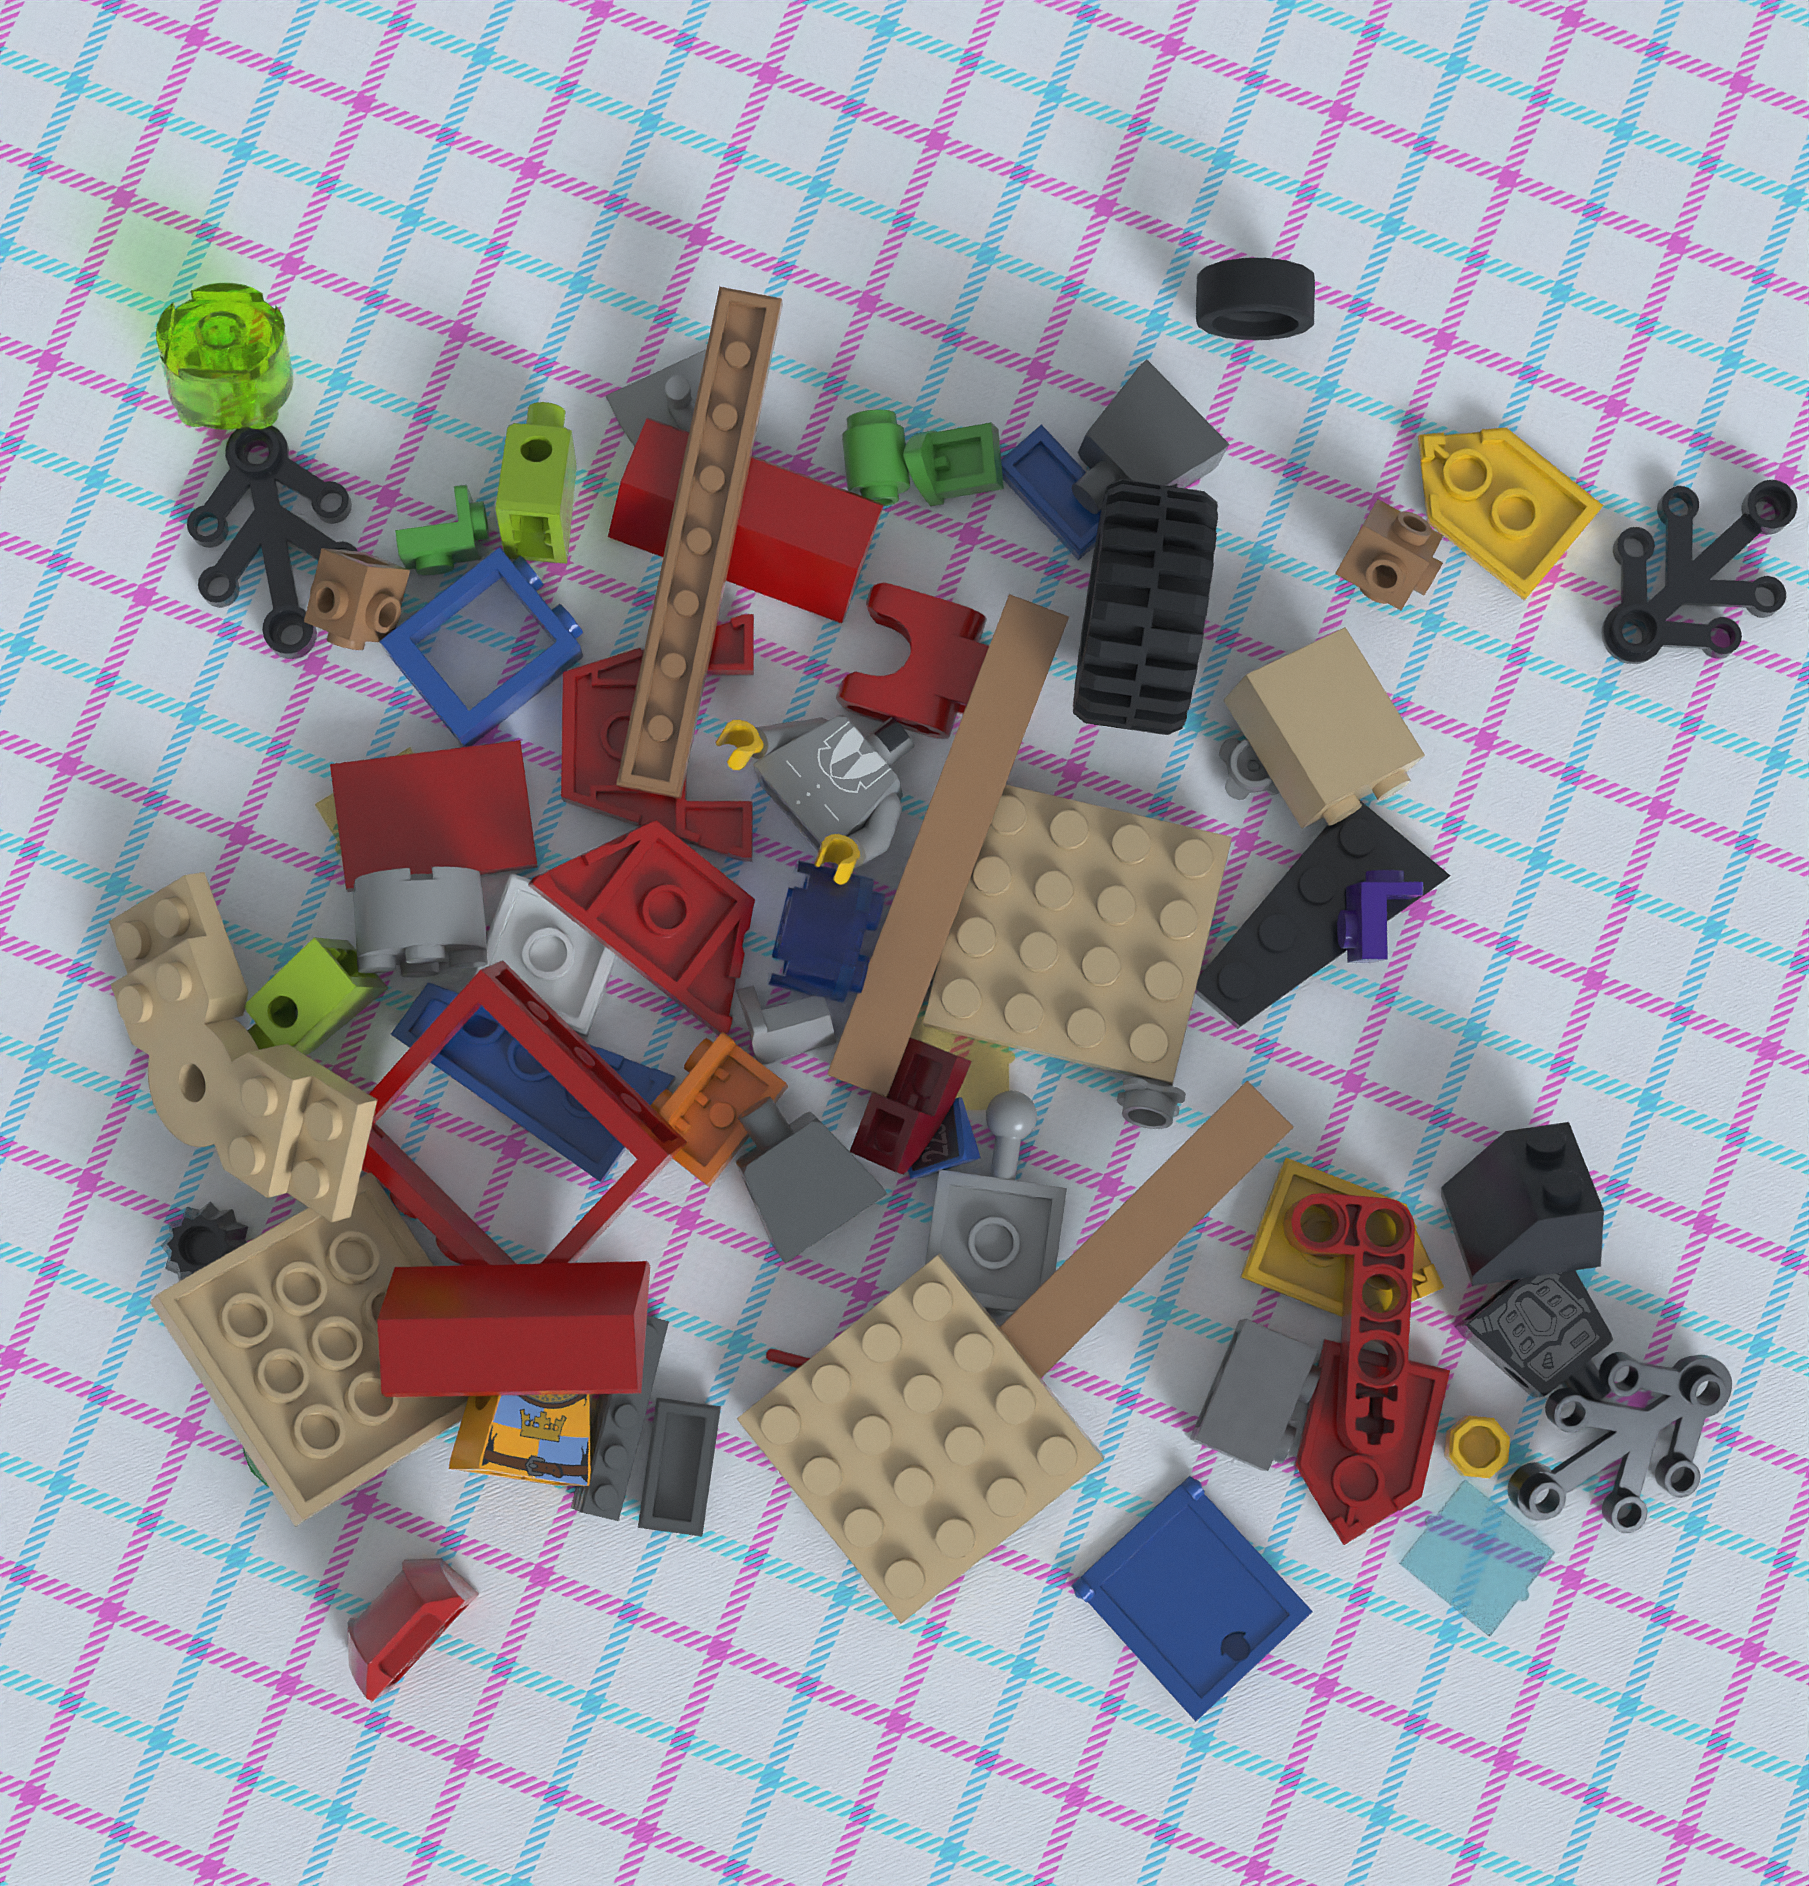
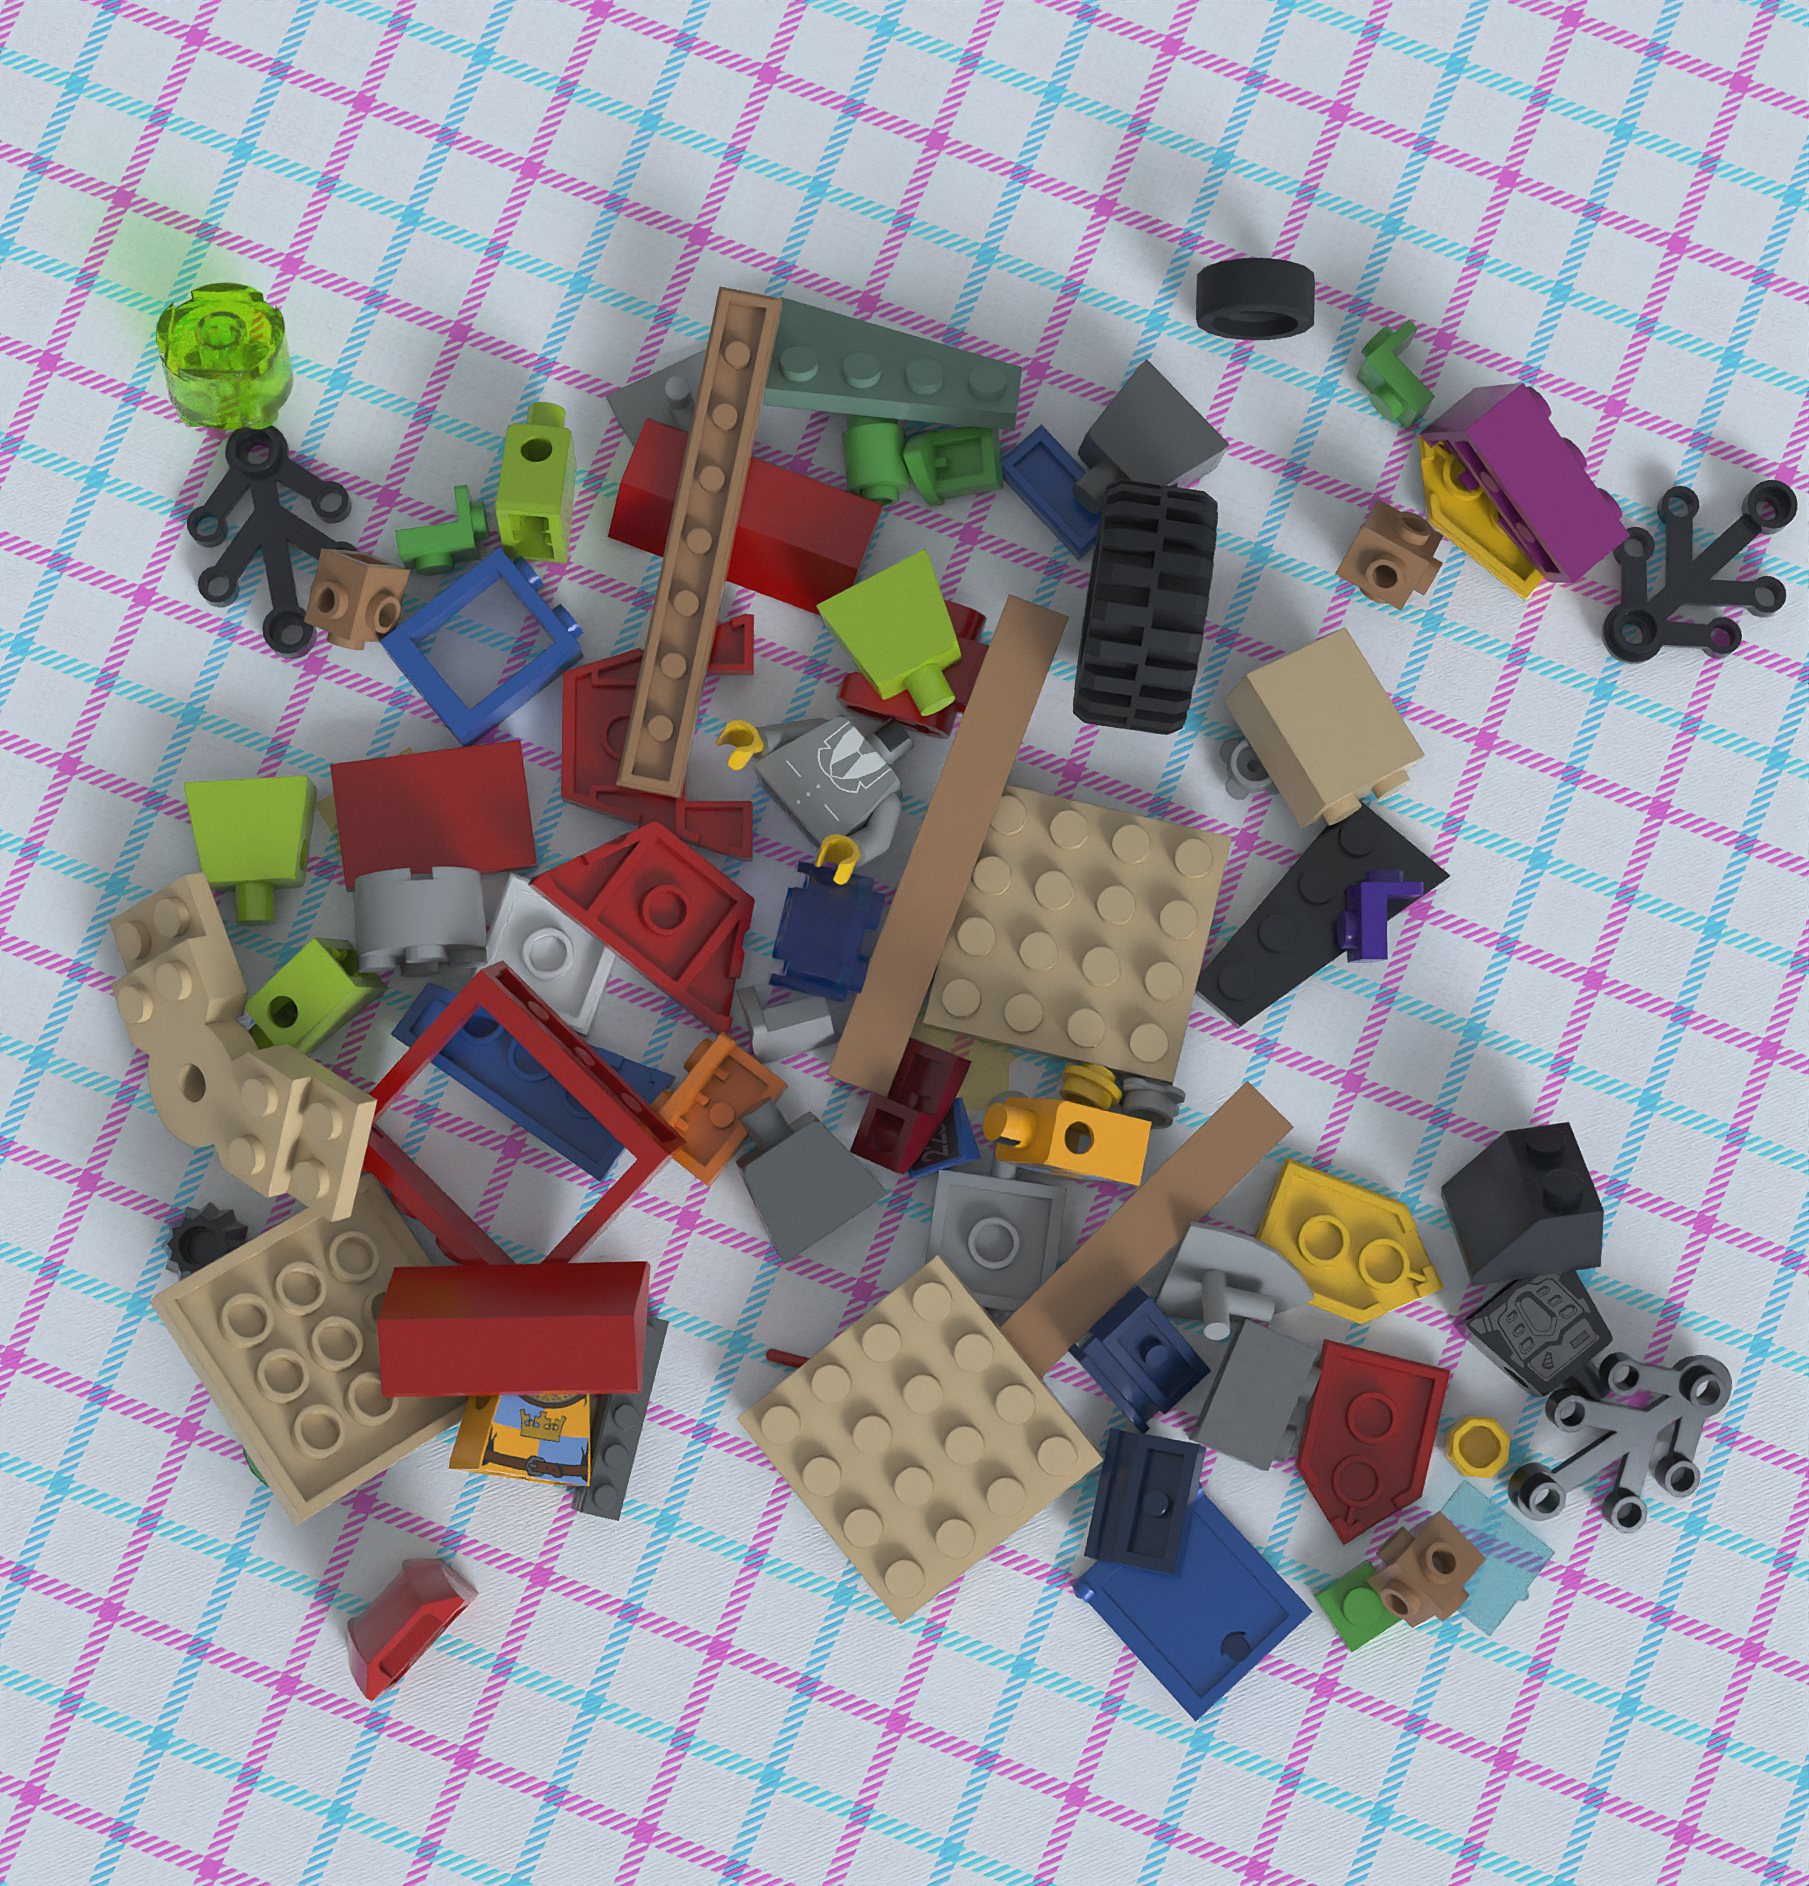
dark grey tile [638,1398,721,1537] -> none
red beam [1283,1193,1415,1455] -> none
none -> lime torso [184,775,317,926]
none -> sand green wing [764,297,1022,431]
none -> lime torso [817,549,962,716]
none -> light orange torso [983,1097,1152,1186]
none -> yellow plate [1059,1063,1123,1111]
none -> dark blue plate [1068,1285,1211,1434]
none -> dark blue plate [1084,1428,1206,1577]
none -> light grey shield [1154,1220,1314,1340]
none -> bright green plate [1313,1560,1402,1652]
none -> bright green bracket [1356,319,1435,430]
none -> medium nougat brick [1366,1511,1486,1628]
none -> magenta wedge [1419,383,1630,583]

